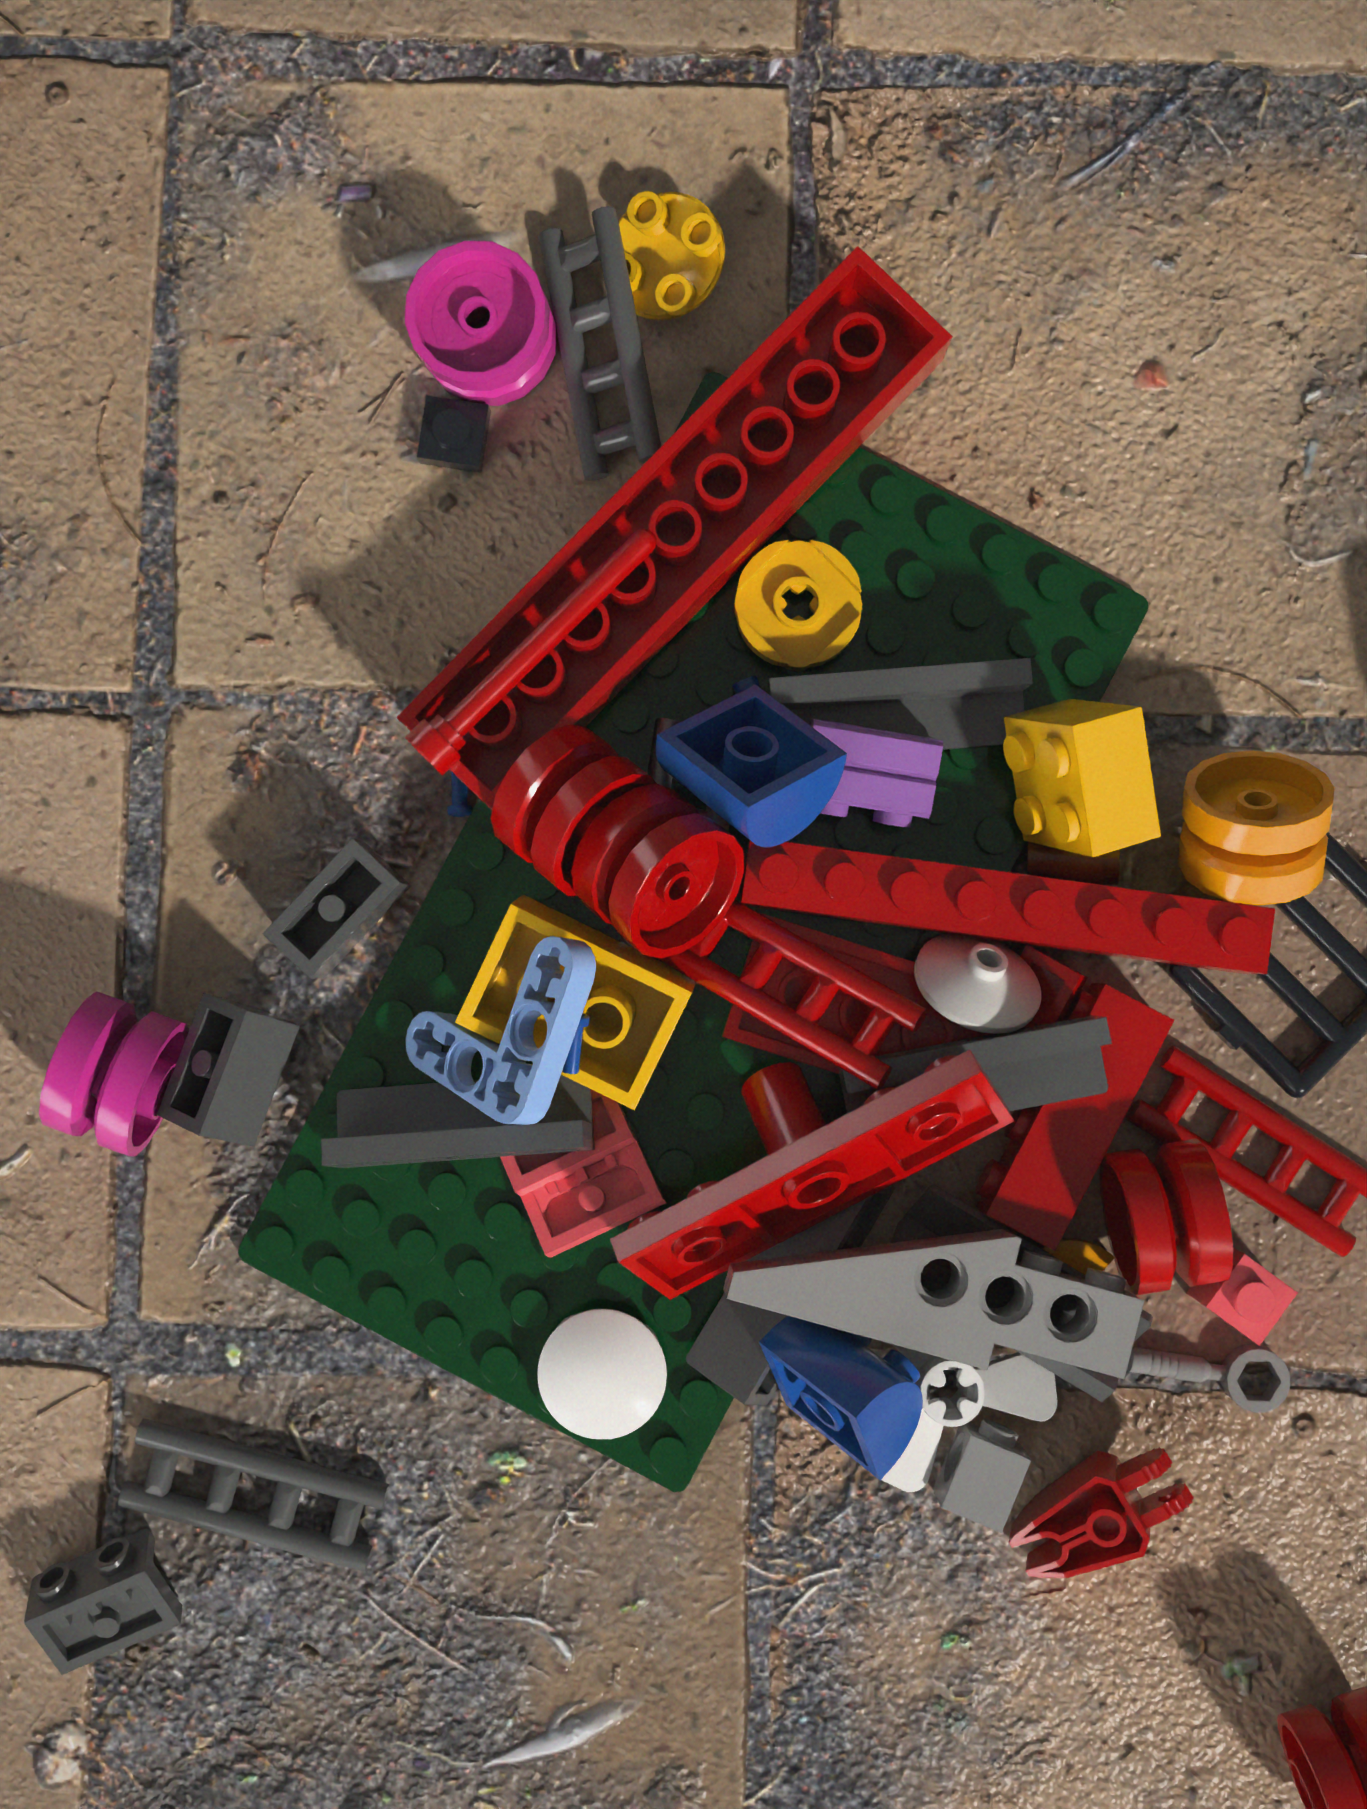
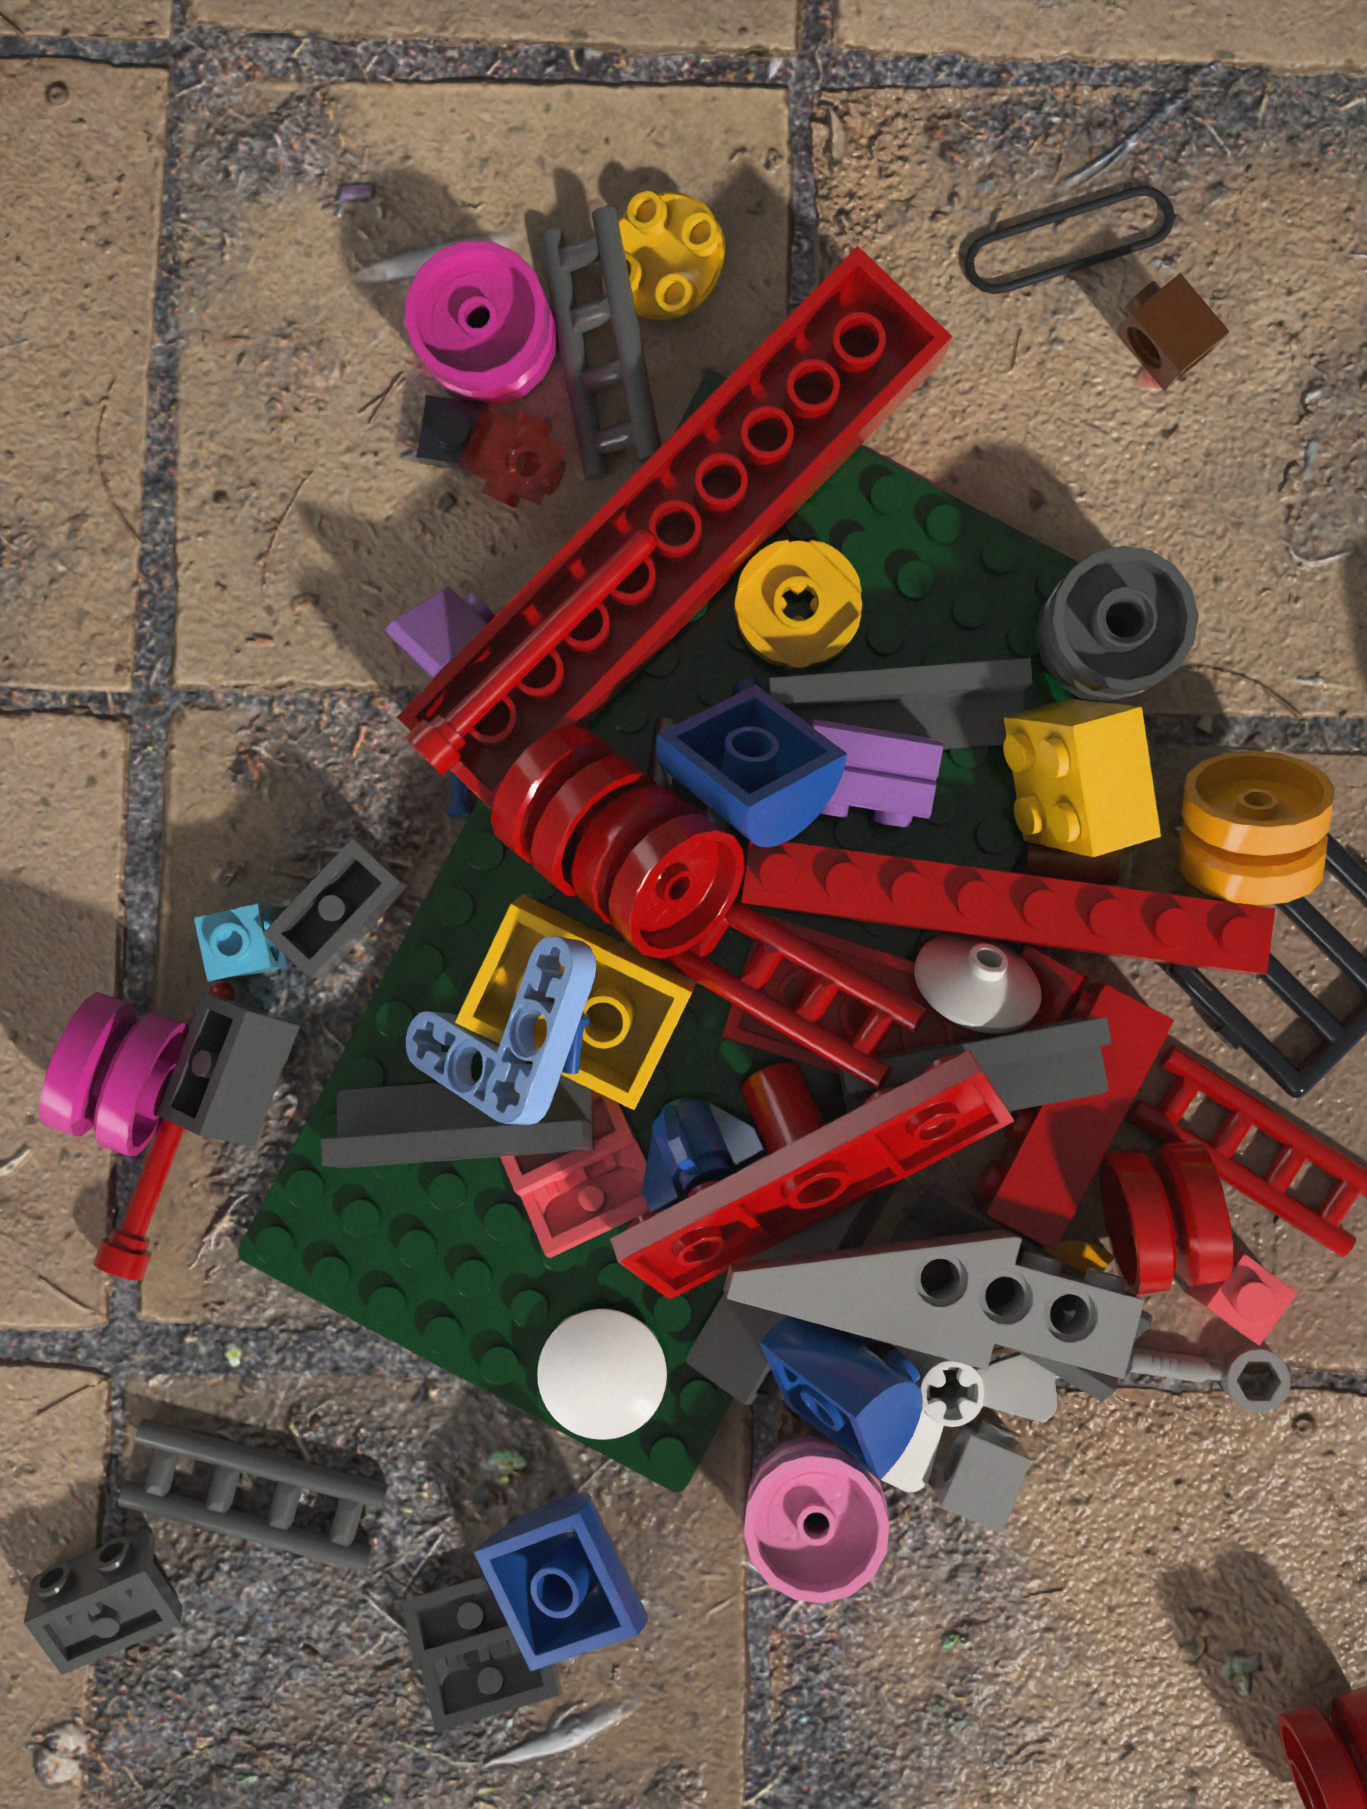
red hinge [1008,1447,1194,1578] -> none
none -> red piece [93,982,235,1280]
none -> medium azure brick [194,904,287,982]
none -> medium lavender slope [384,586,495,679]
none -> dark grey slope [401,1576,563,1732]
none -> clear red brick [458,407,567,509]
none -> blue brick [474,1493,648,1672]
none -> blue brick [642,1097,768,1212]
none -> bright pink wheel [744,1434,890,1604]
none -> black piece [965,186,1175,294]
none -> dark grey wheel [1035,546,1198,703]
none -> reddish brown brick [1117,273,1230,391]

